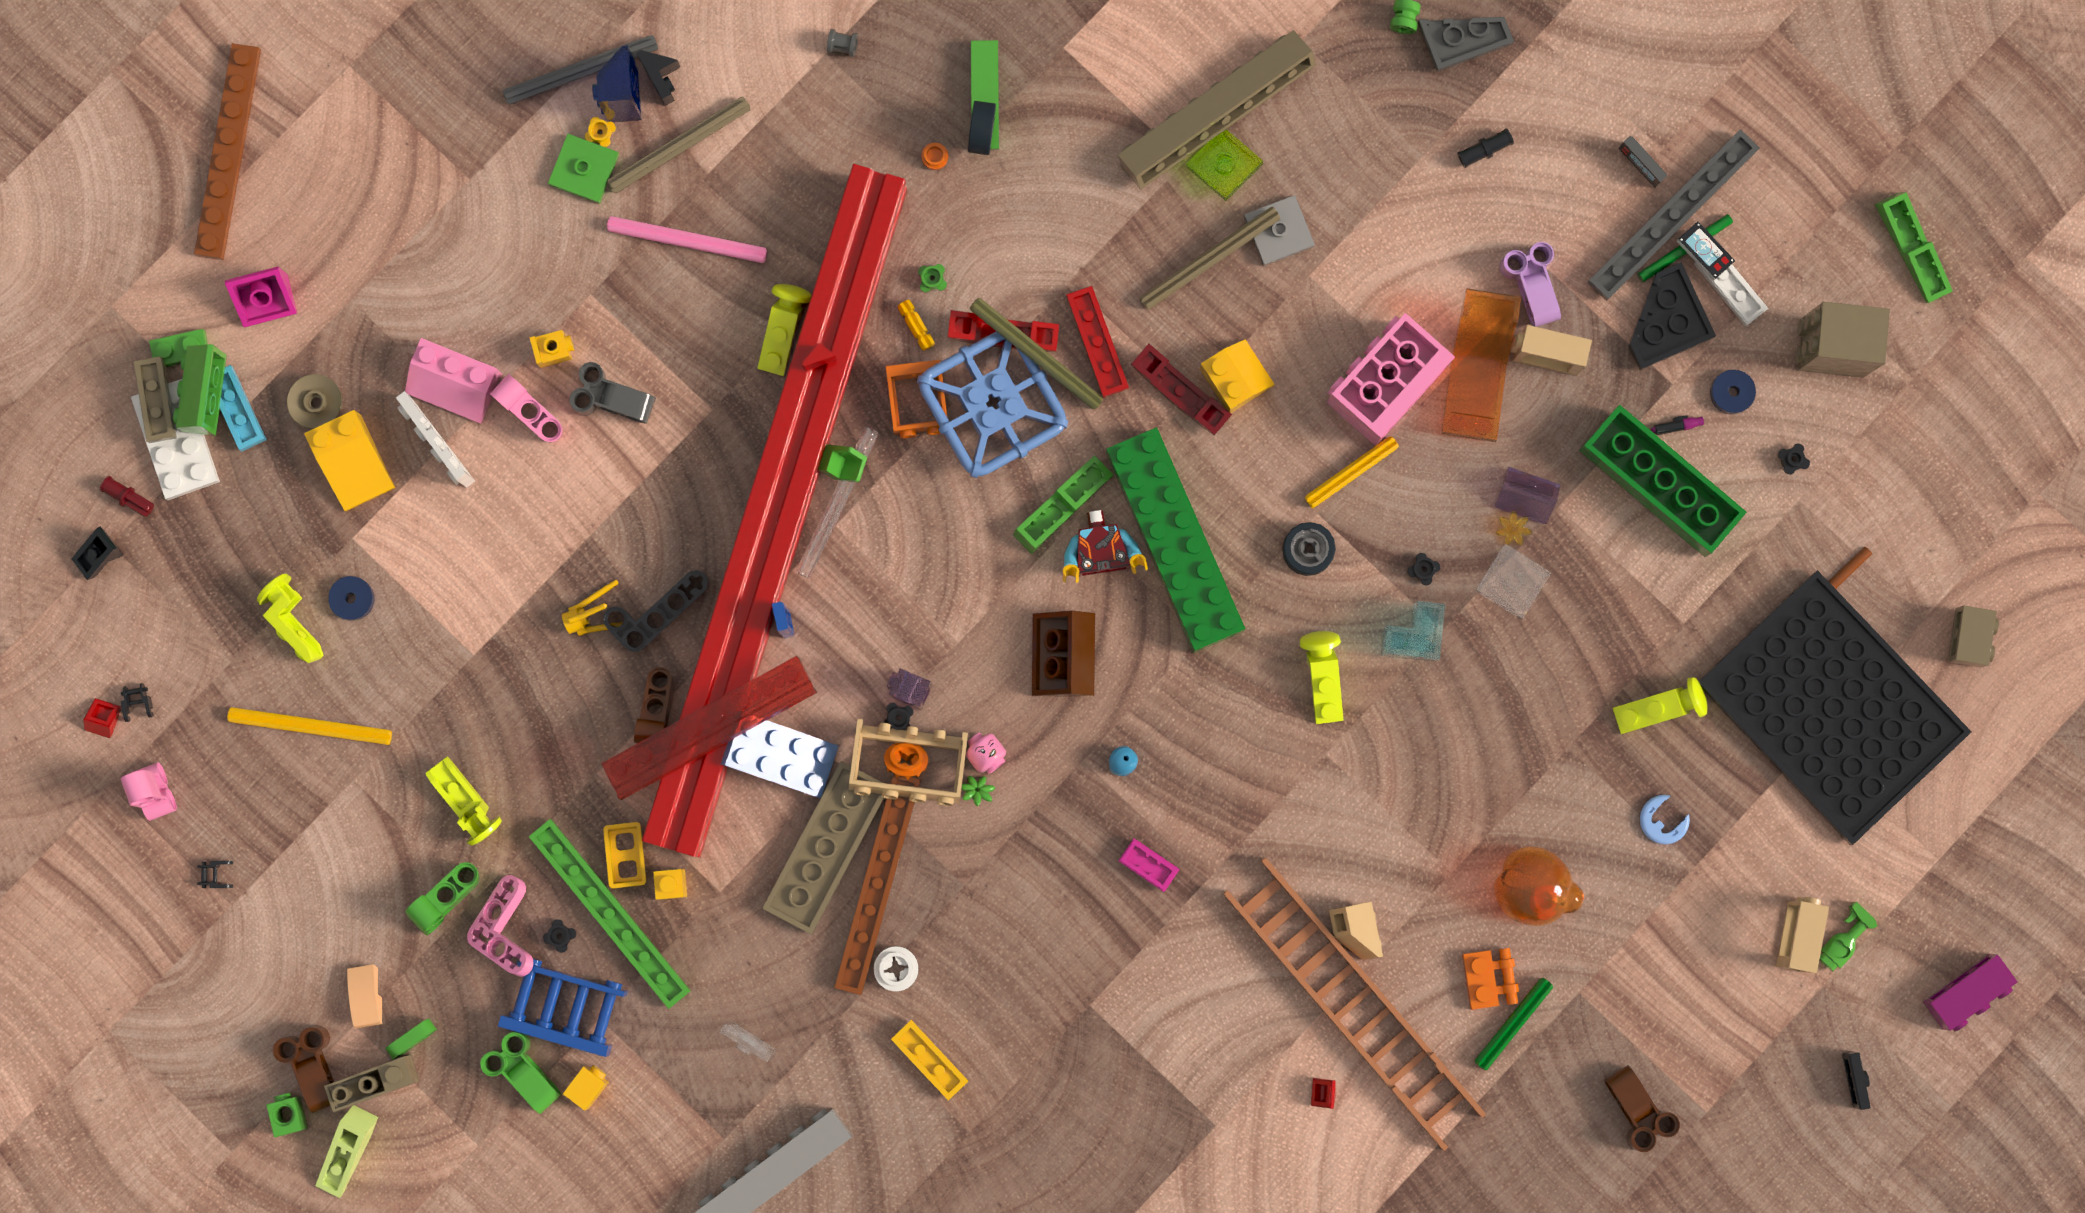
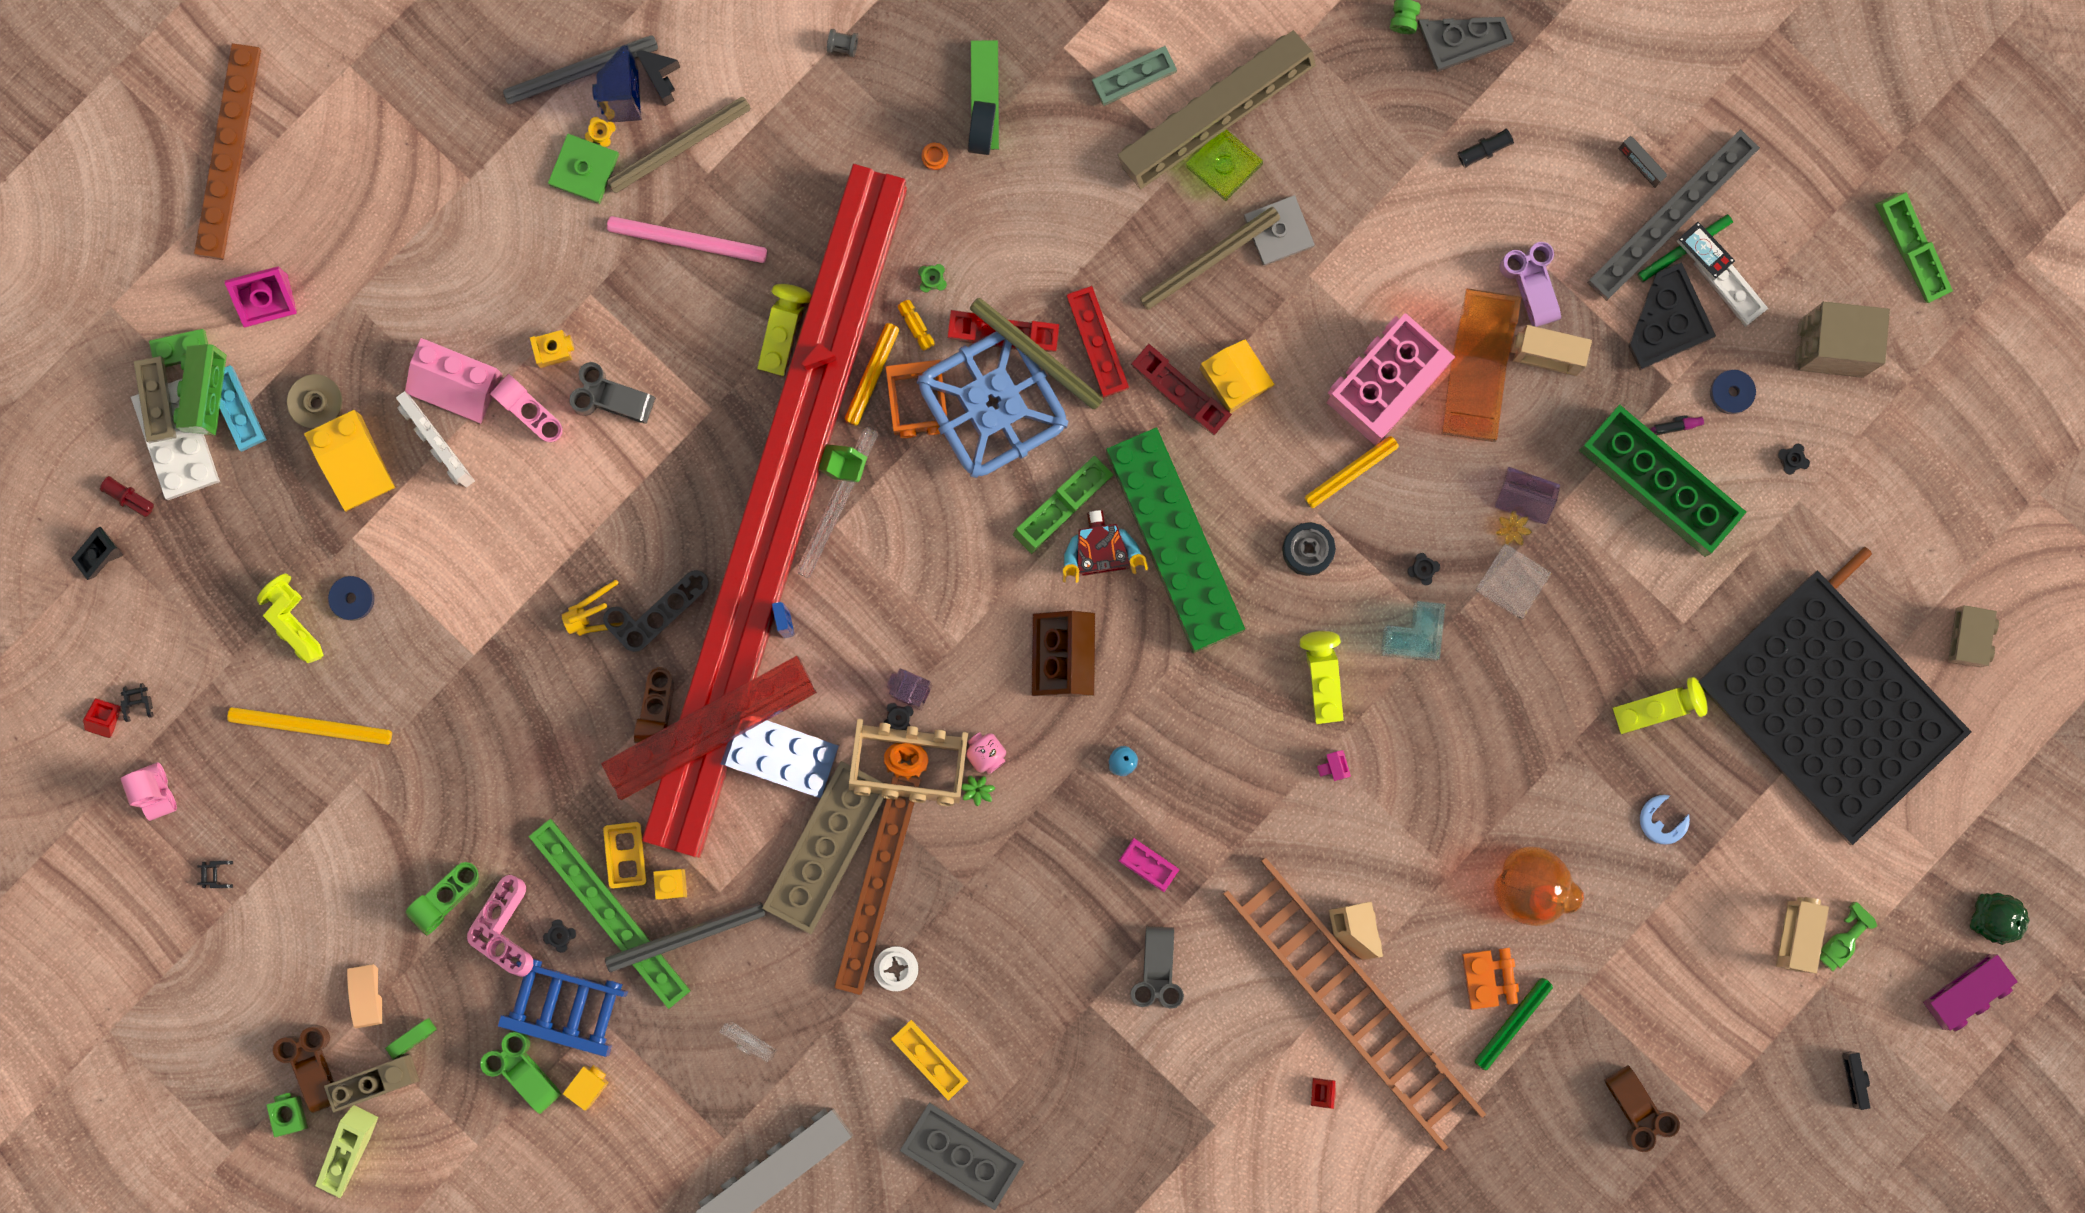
neon yellow piece [425,756,502,846] -> none
none -> dark grey axle [605,902,765,972]
none -> yellow axle [845,323,899,426]
none -> dark grey plate [900,1102,1025,1210]
none -> sand green plate [1092,46,1177,106]
none -> dark grey piece [1130,926,1184,1009]
none -> dark pink tile [1317,750,1351,781]
none -> dark green hair [1970,893,2030,945]

